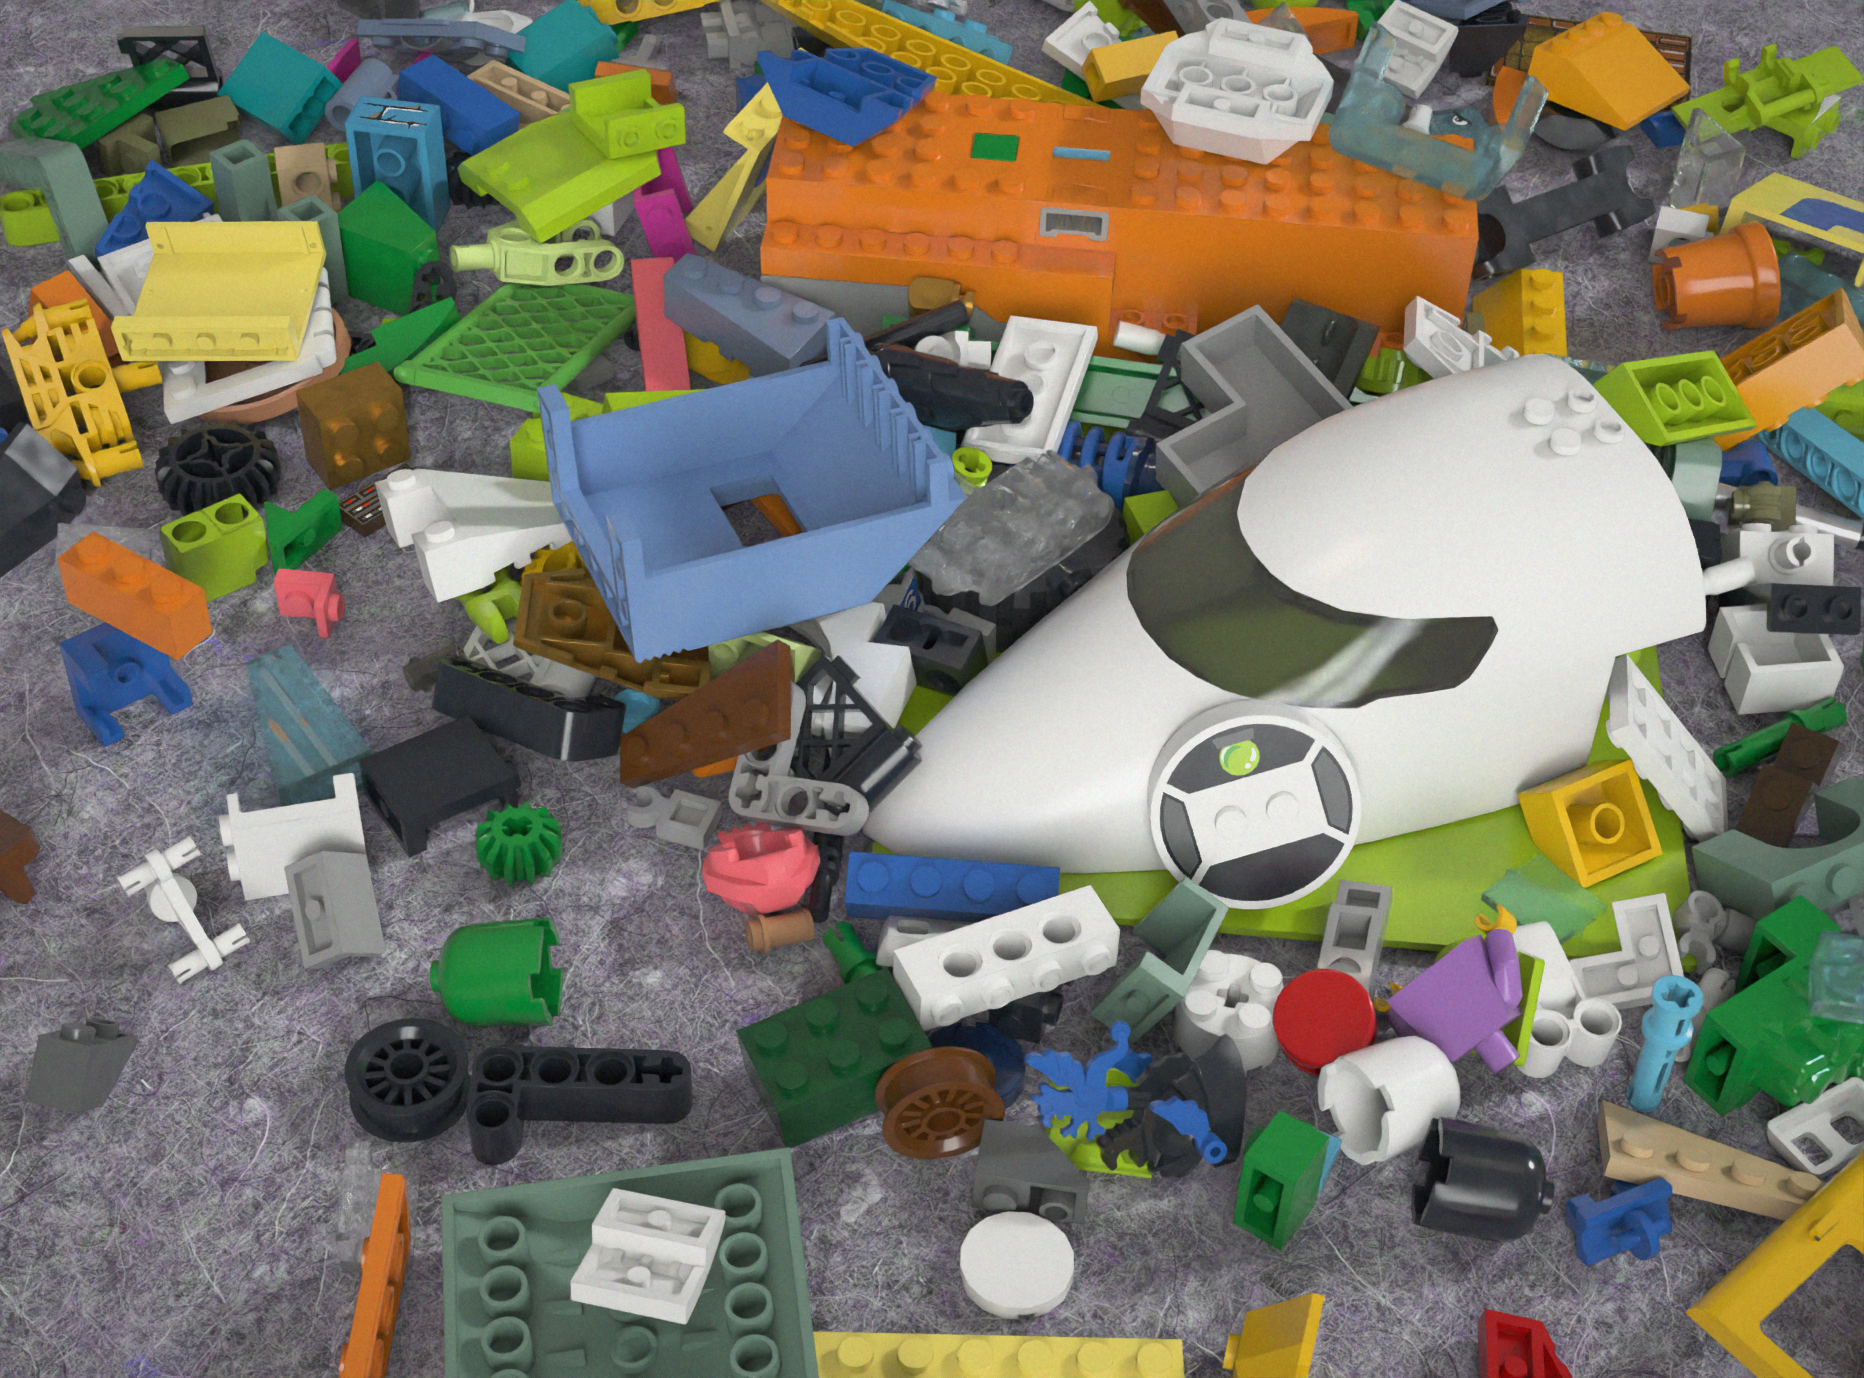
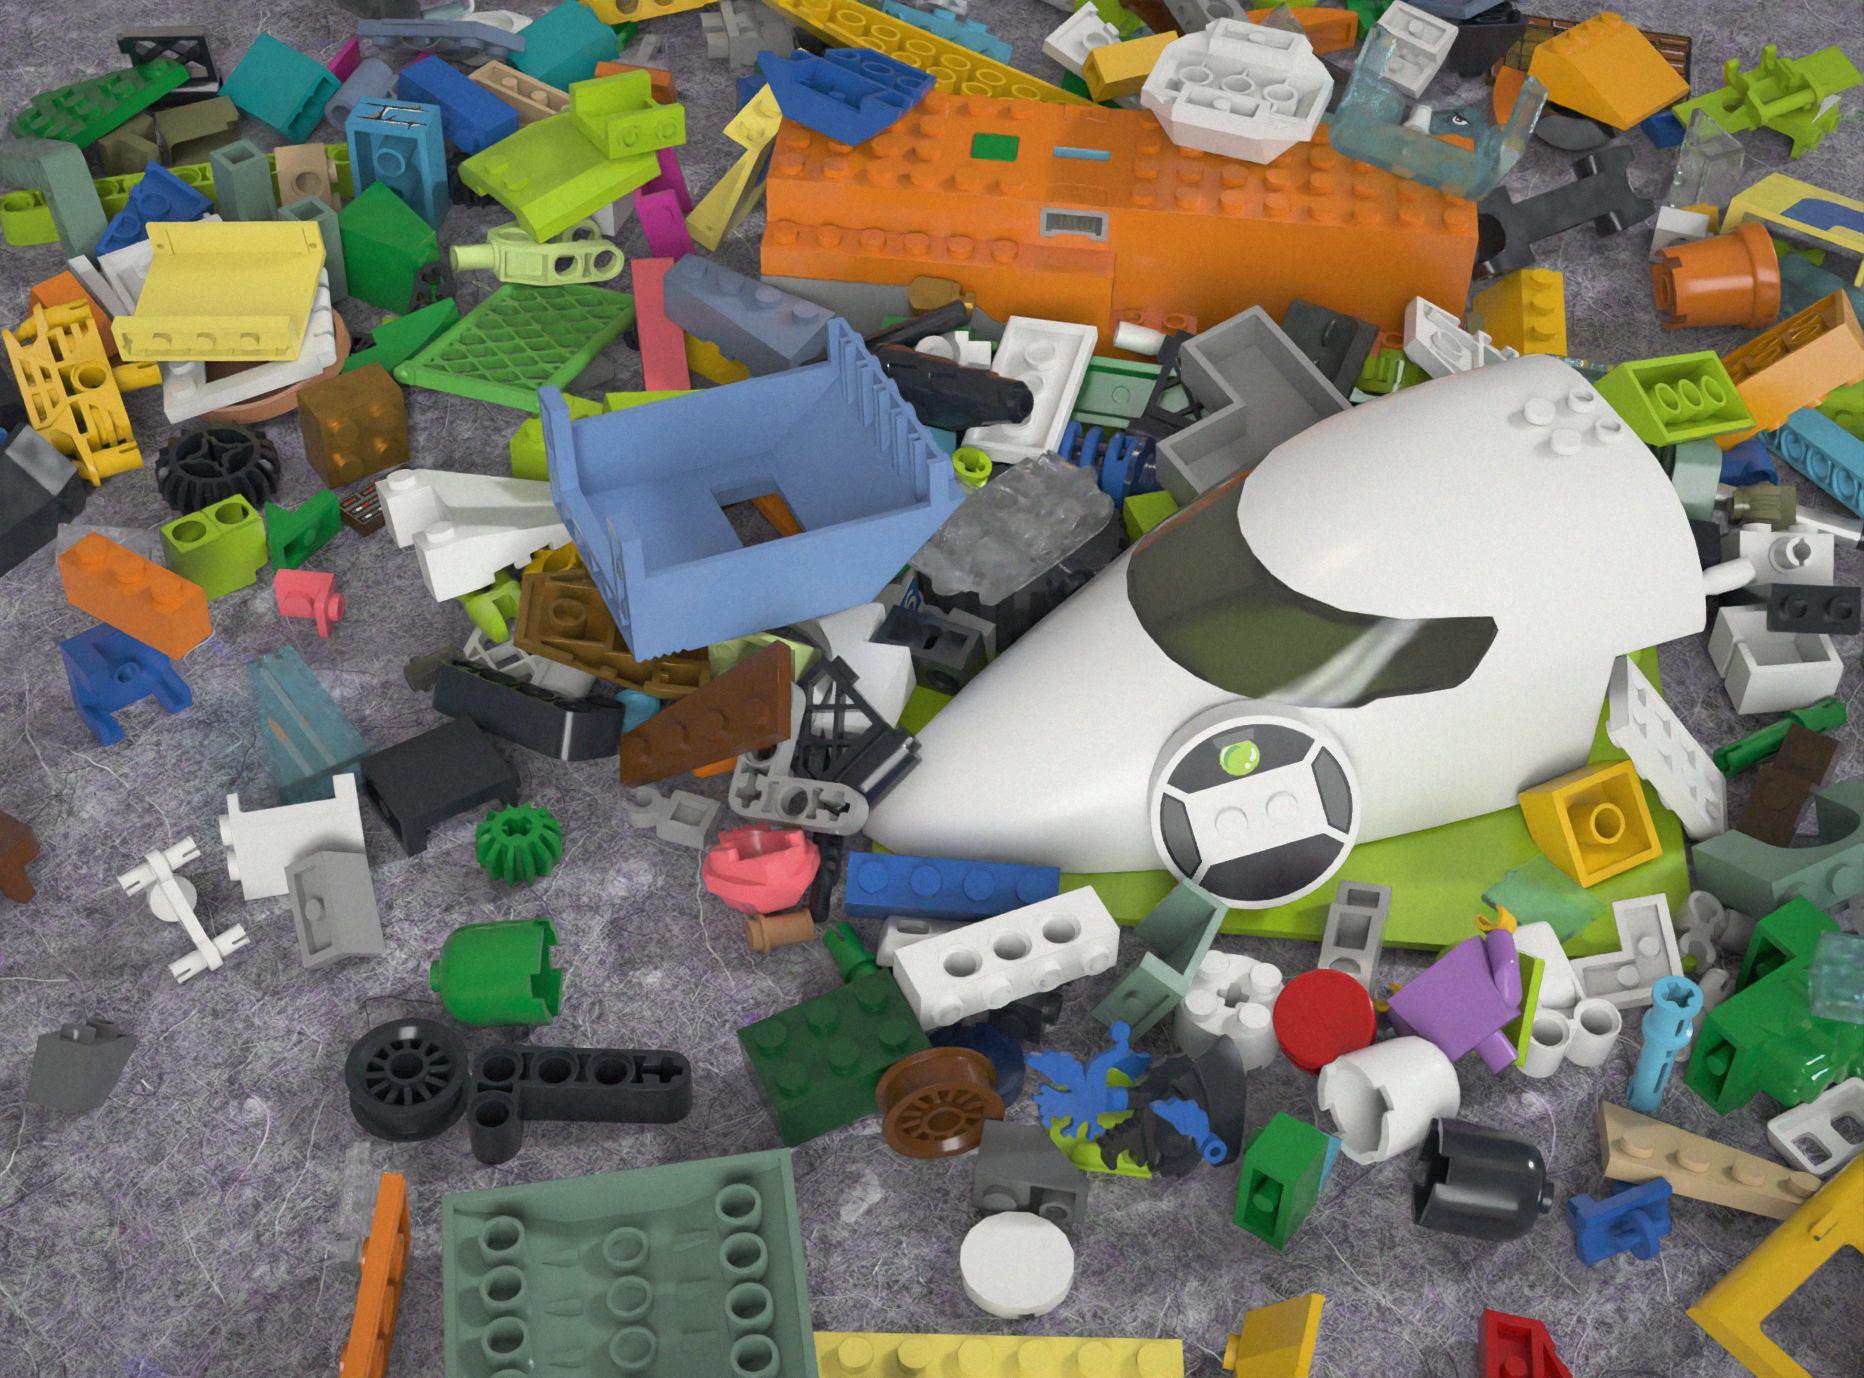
white slope [570,1188,725,1325] -> none

